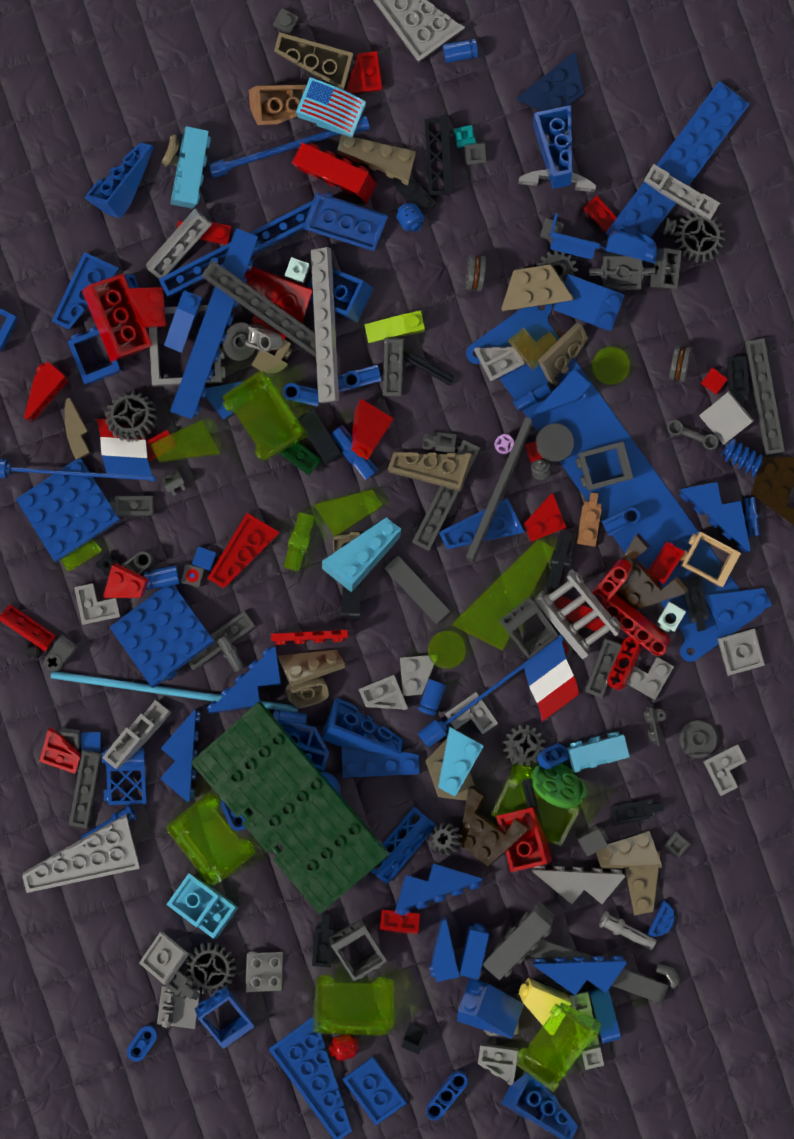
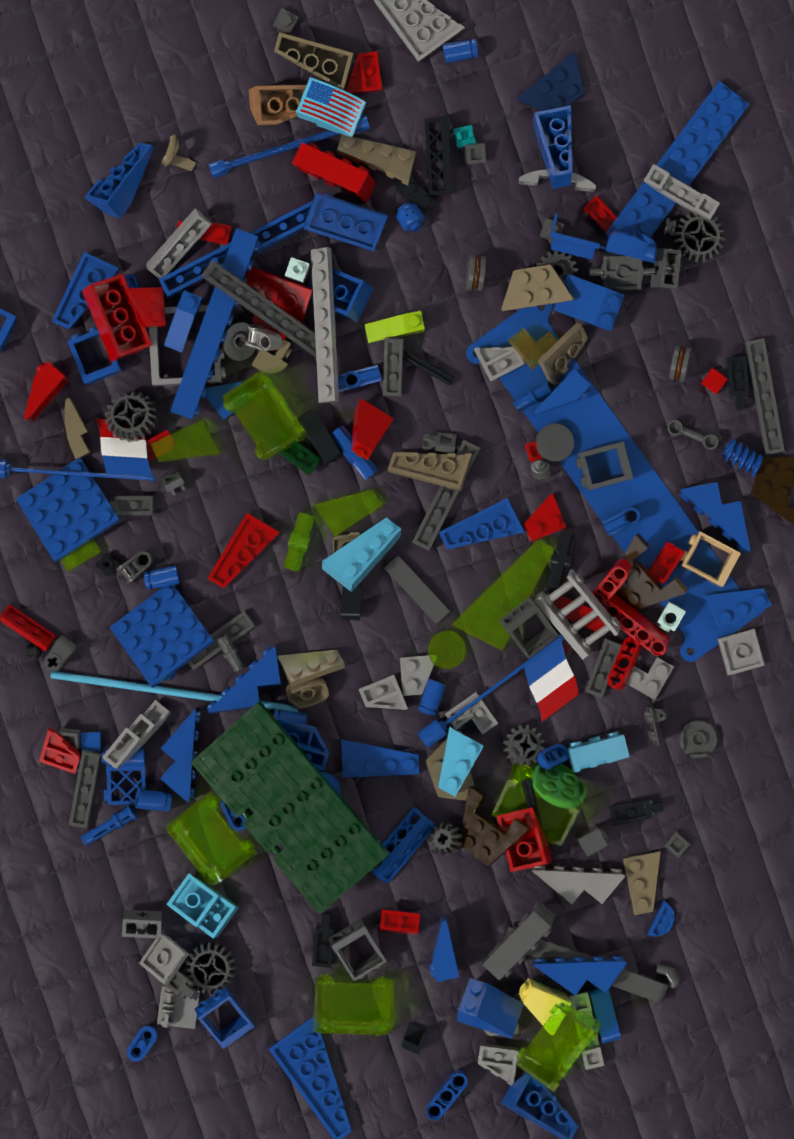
light grey wing [22,814,140,893] -> none
light grey plate [74,583,121,625] -> none
red wing [103,563,148,598] -> none
medium azure wedge [170,126,211,209] -> none
dark grey tile [181,564,204,587] -> none
blue tile [192,546,216,571] -> none
light grey hinge [246,951,283,992] -> none
red wing [271,629,348,645] -> none
blue piece [283,383,319,407] -> none
blue wedge [322,698,403,756] -> none
red head [329,1033,359,1061] -> none
blue tile [342,1056,407,1126] -> none
blue slope [394,864,482,916] -> none
blue window [459,923,489,980] -> none
dark grey tile [466,417,533,562] -> none
lavender wheel [494,434,514,454] -> none
medium nougat hinge [576,492,602,547] -> none
clear neon green tile [592,347,630,385] -> none
dark tan wing [596,831,662,868] -> none
light grey pin [599,911,656,950] -> none
black hinge [681,577,709,632] -> none
light grey tile [699,391,754,445] -> none
light grey plate [703,744,747,796] -> none
blue pin [743,497,761,537] -> none
none -> dark grey brick [122,910,162,939]
none -> blue piece [135,789,172,812]

